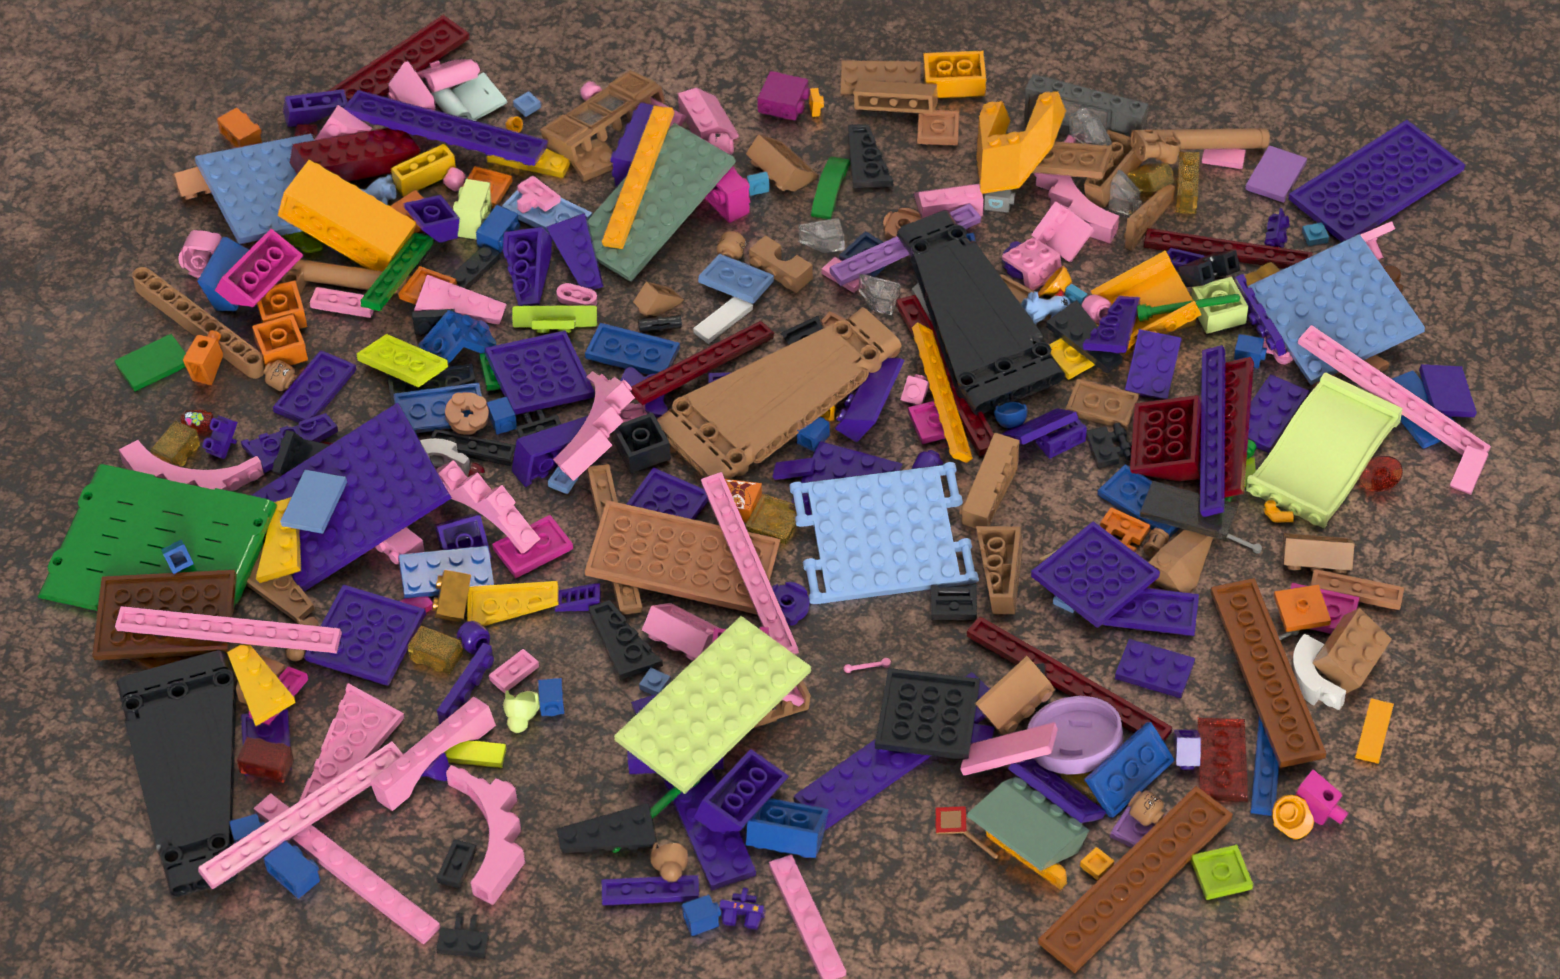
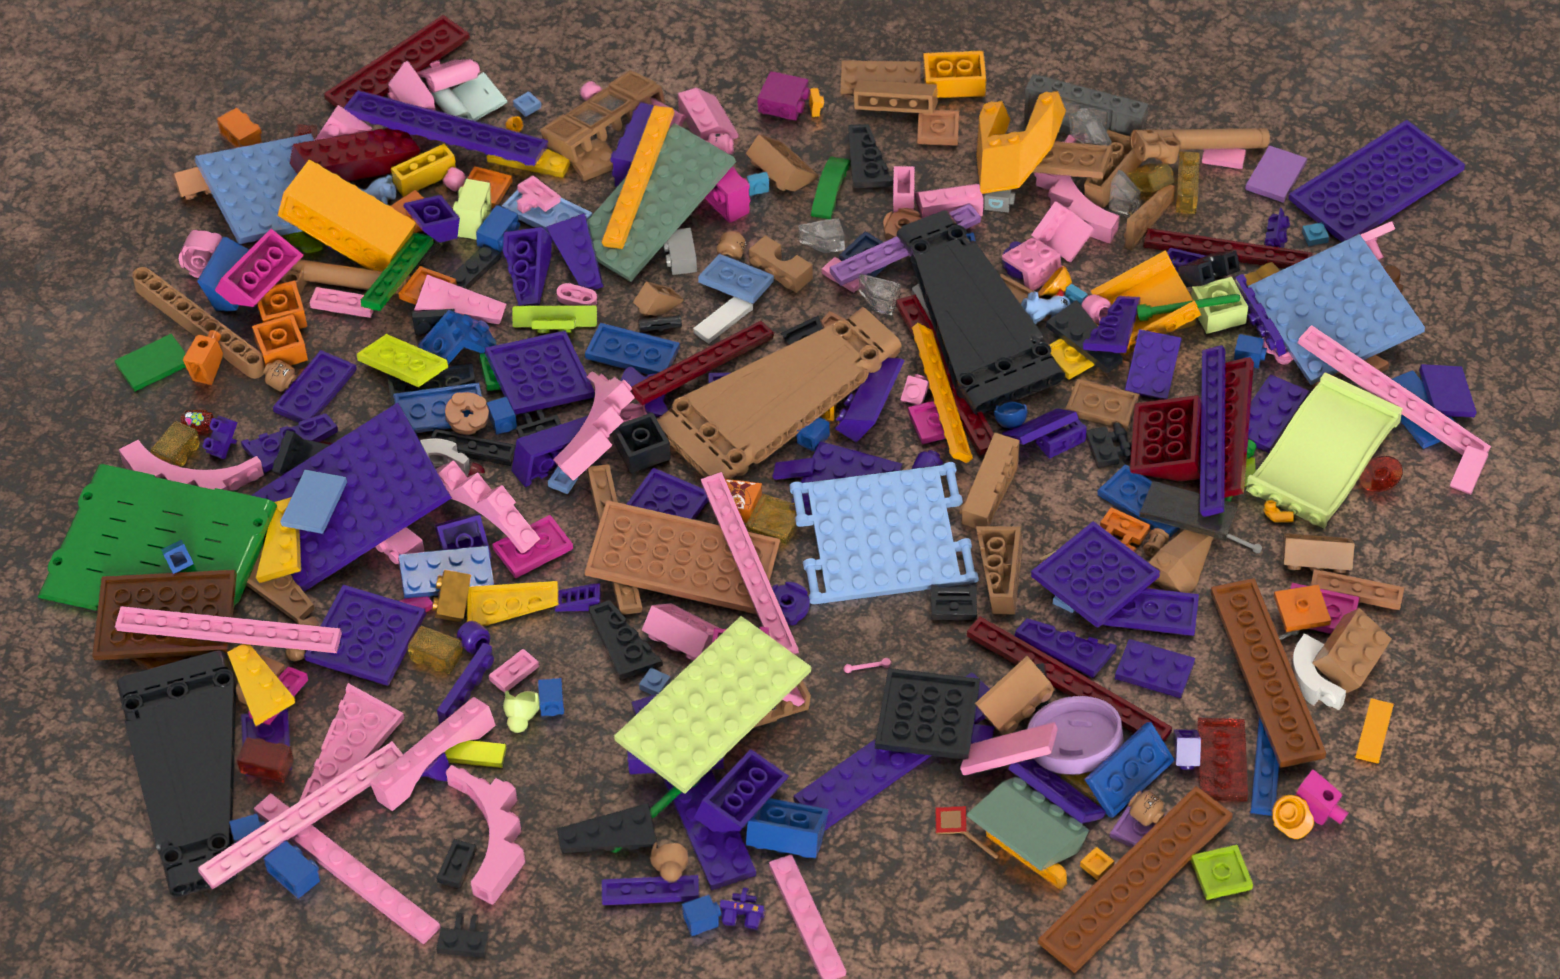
dark purple slope [283,90,348,127] -> none
none -> light grey brick [663,228,697,275]
none -> bright pink brick [893,166,914,213]
none -> dark purple wing [1014,618,1117,678]

